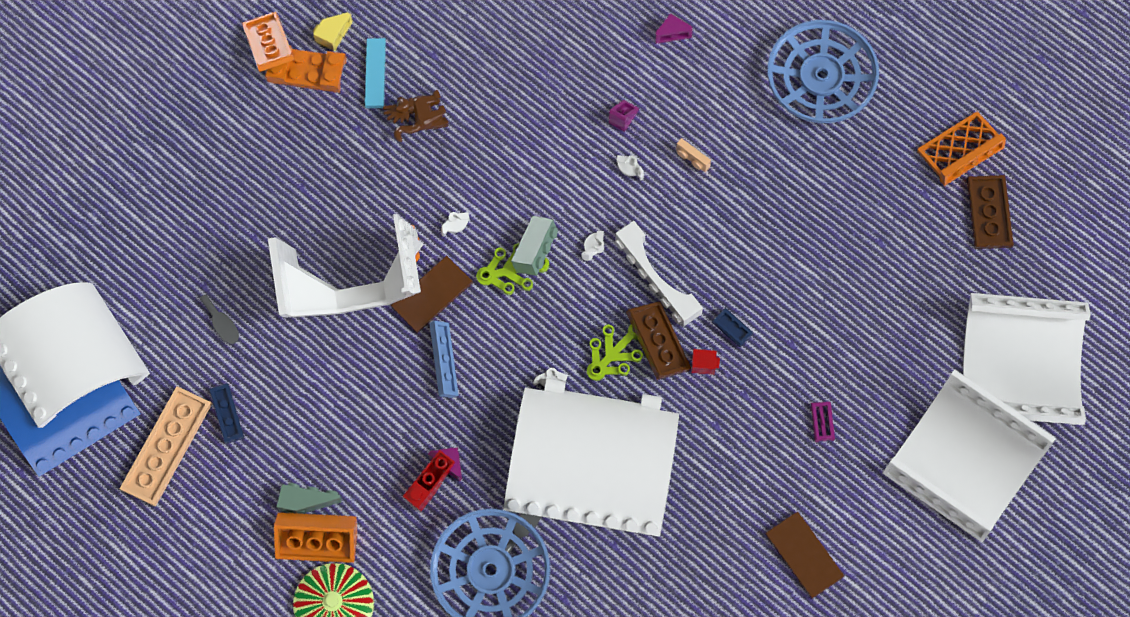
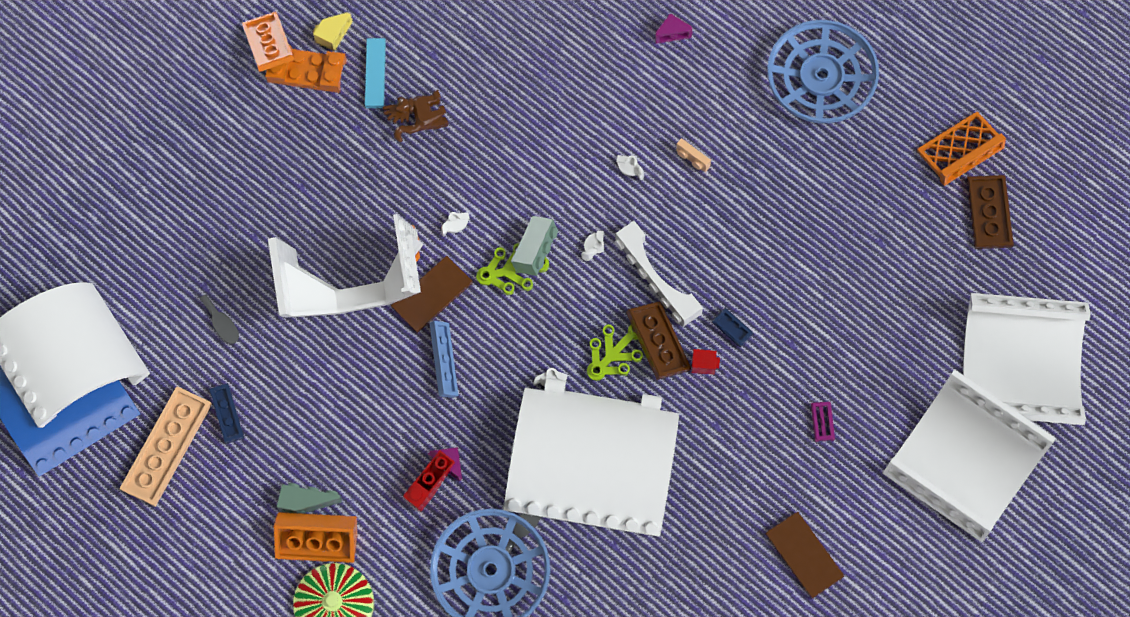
magenta slope [609,100,640,132] -> none

